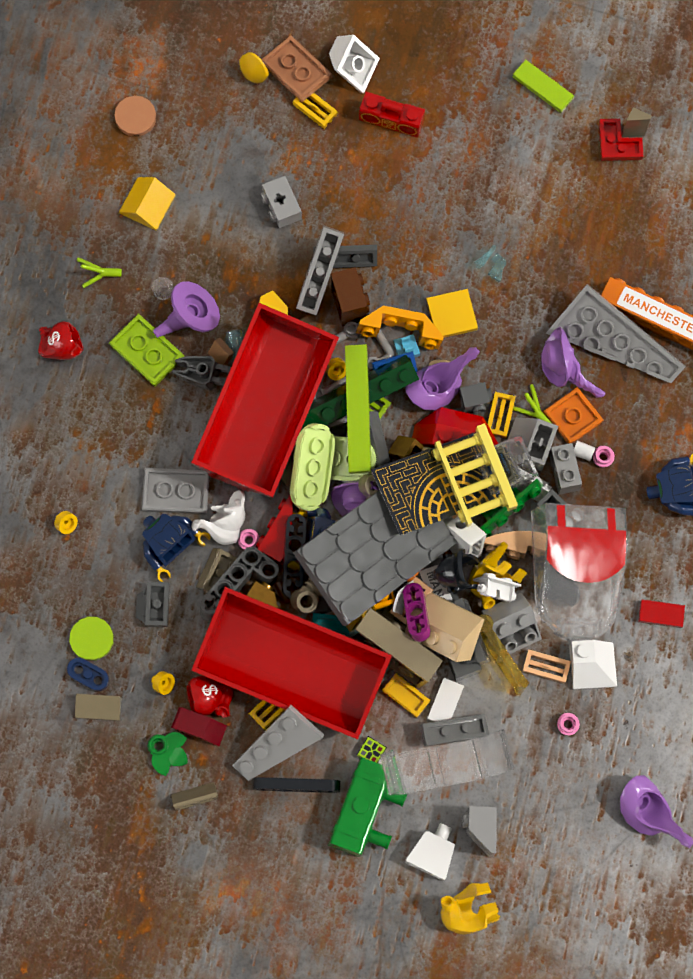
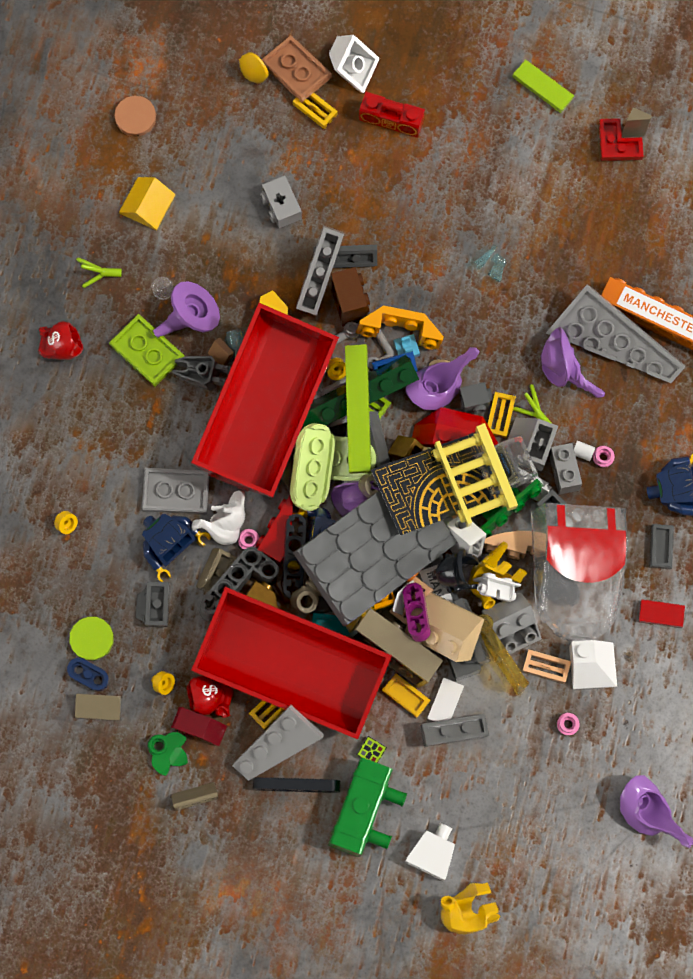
clear windscreen [380,729,514,796] -> none
yellow tile [426,289,478,338] -> none
light grey slope [462,806,497,857] -> none
orange tile [543,387,604,444] -> none
none -> dark grey tile [649,524,674,569]

